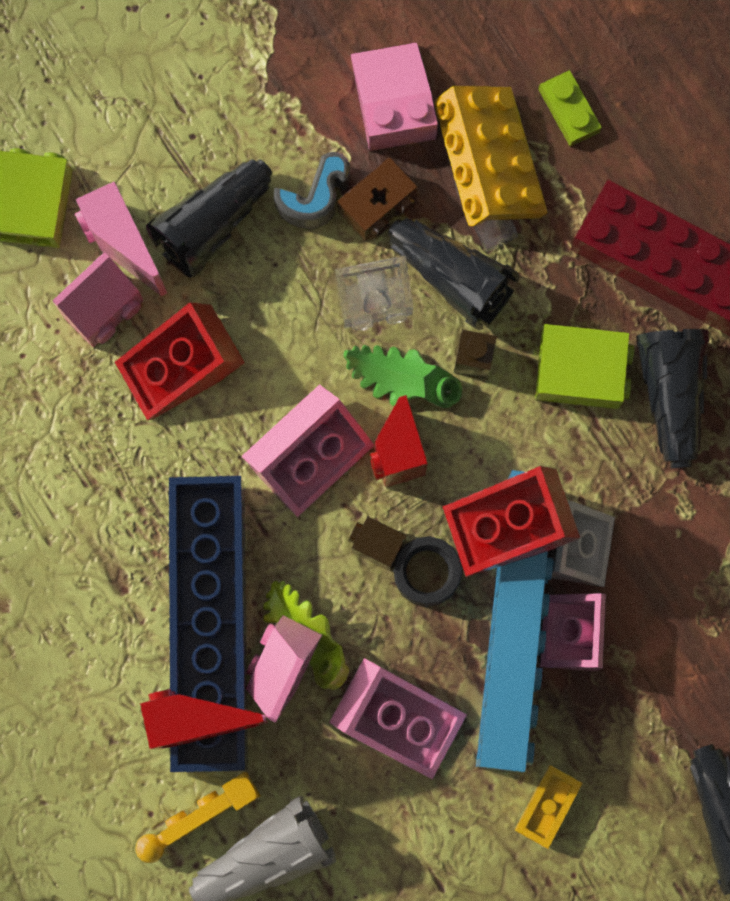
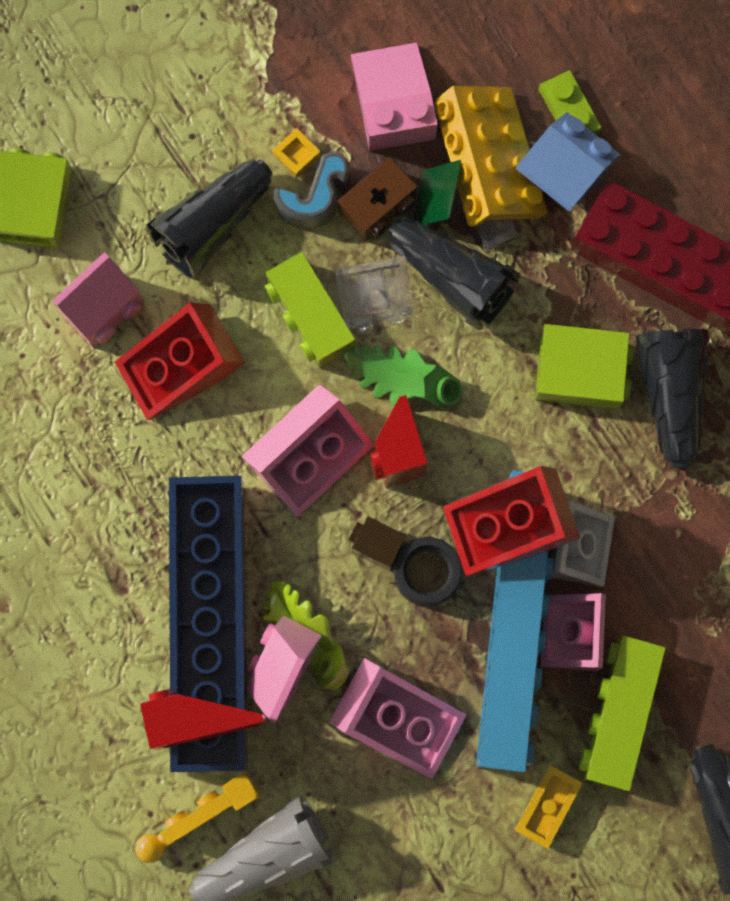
bright pink slope [75,182,167,296] -> none
dark brown brick [453,329,497,380] -> none
none -> lime brick [264,252,356,369]
none -> yellow plate [272,128,321,179]
none -> dark green sticker [413,160,461,225]
none -> medium blue slope [516,112,620,212]
none -> lime brick [579,636,666,791]

